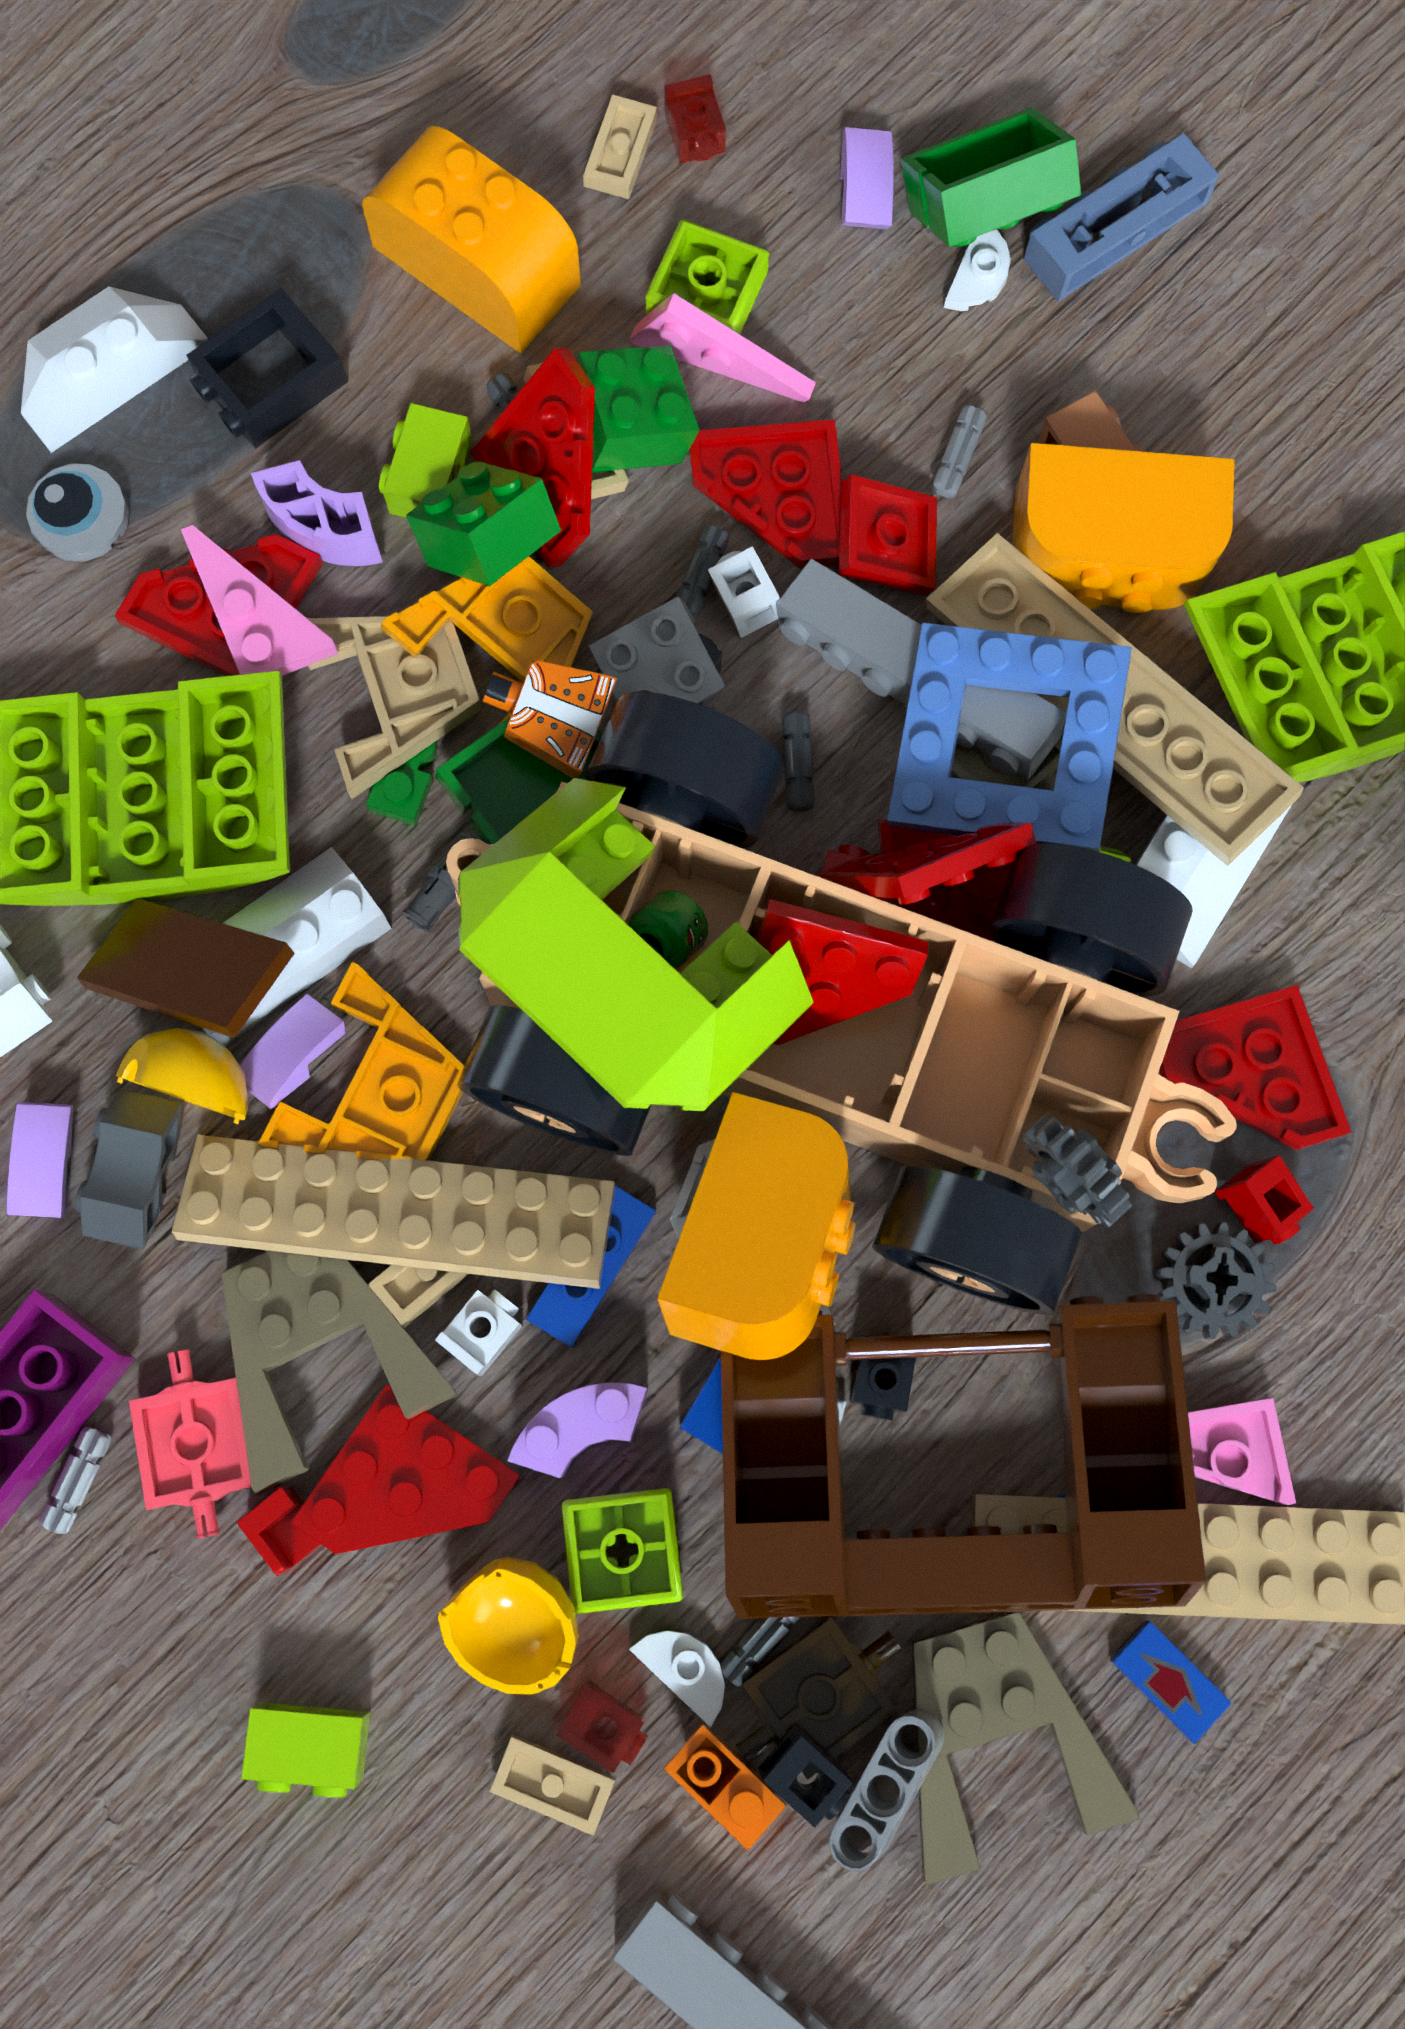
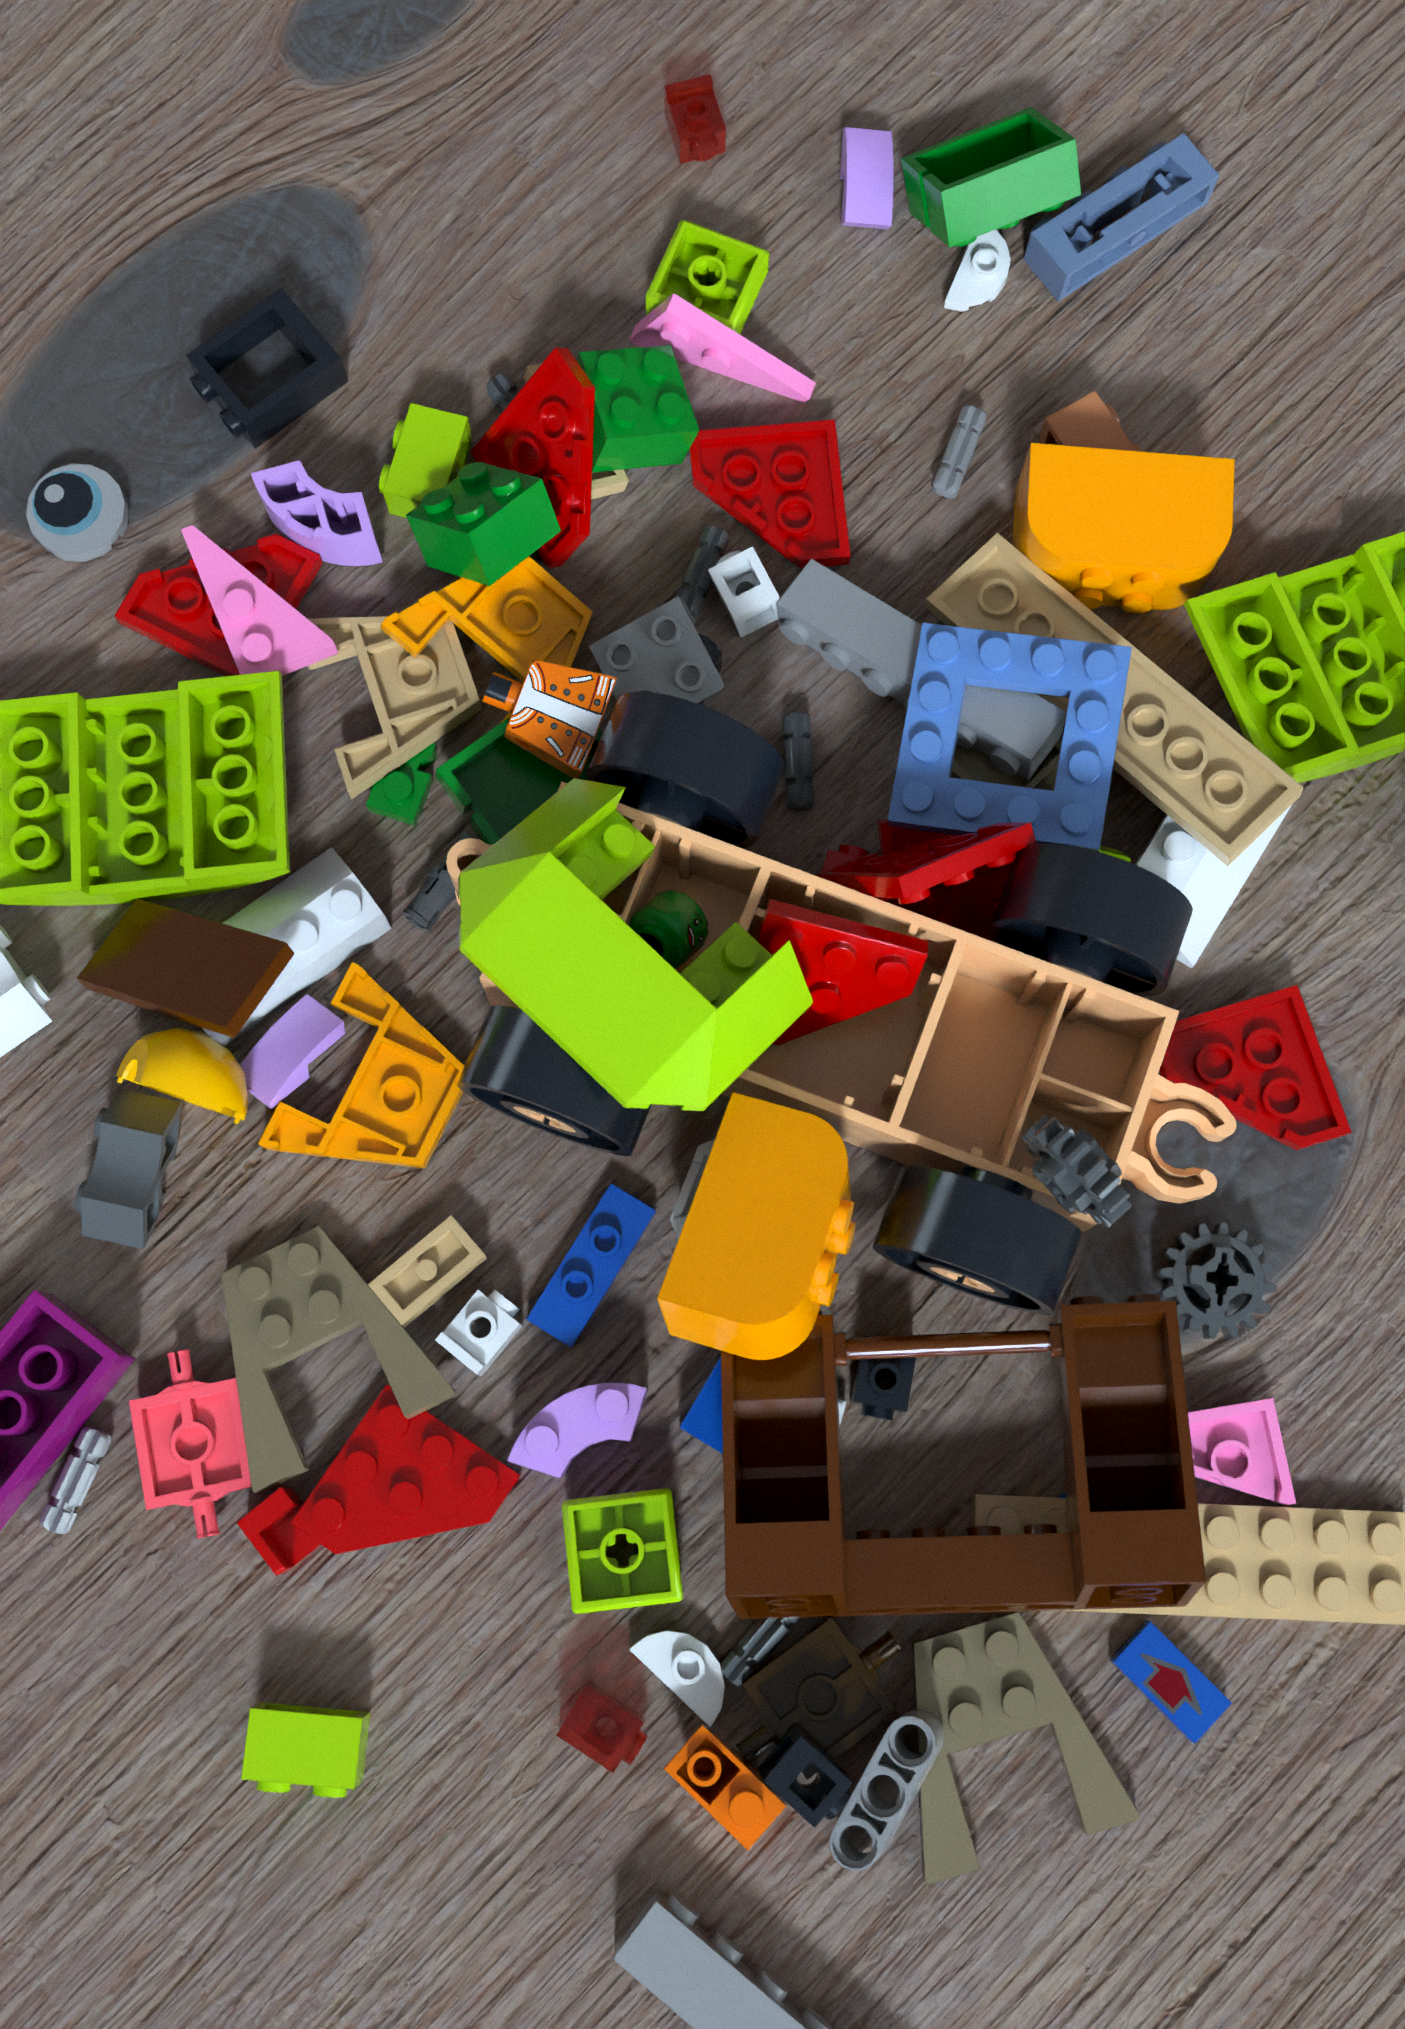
lavender slope [6,1101,73,1218] -> none
white wedge [21,286,208,453] -> none
tan plate [172,1135,616,1289] -> none
light orange brick [362,126,581,354] -> none
yellow cylinder [438,1557,579,1695] -> none
tan plate [490,1734,616,1836] -> none
tan plate [583,94,658,199] -> none
red plate [839,474,937,596] -> none
red brick [1214,1155,1314,1245] -> none

